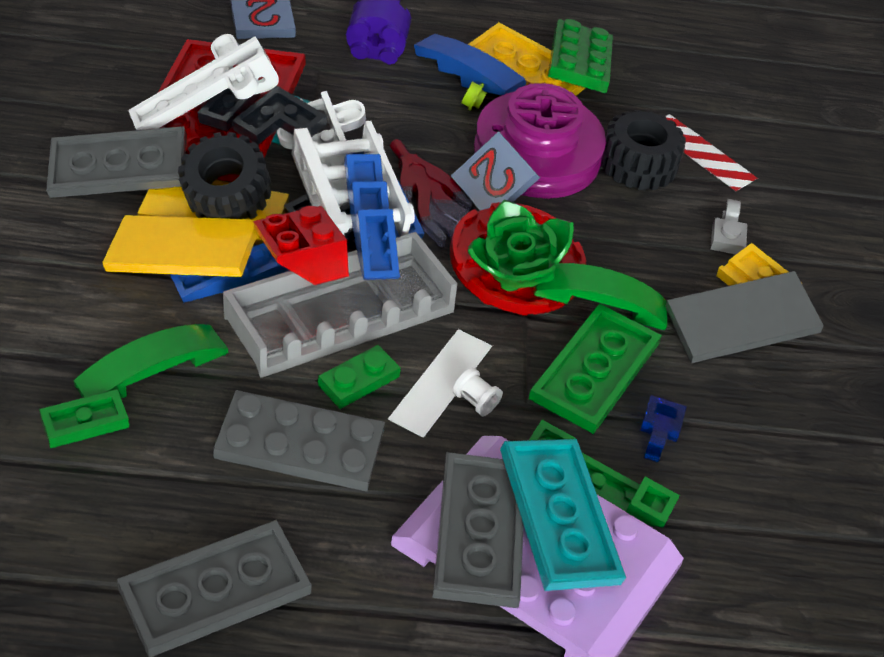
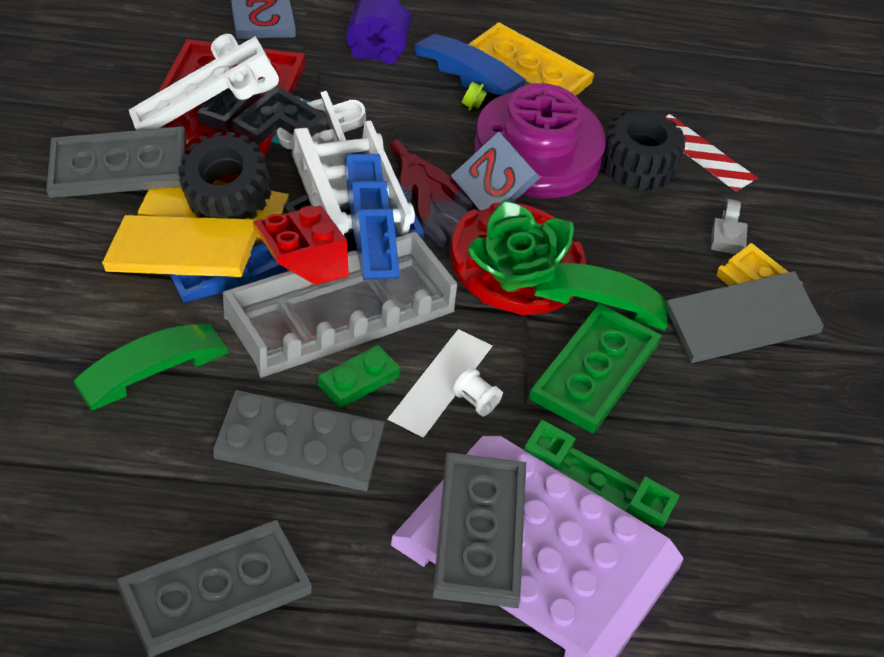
green plate [39,389,129,449] -> none
teal tile [500,439,626,591] -> none
green plate [548,19,613,94] -> none
clear blue plate [640,395,687,462] -> none

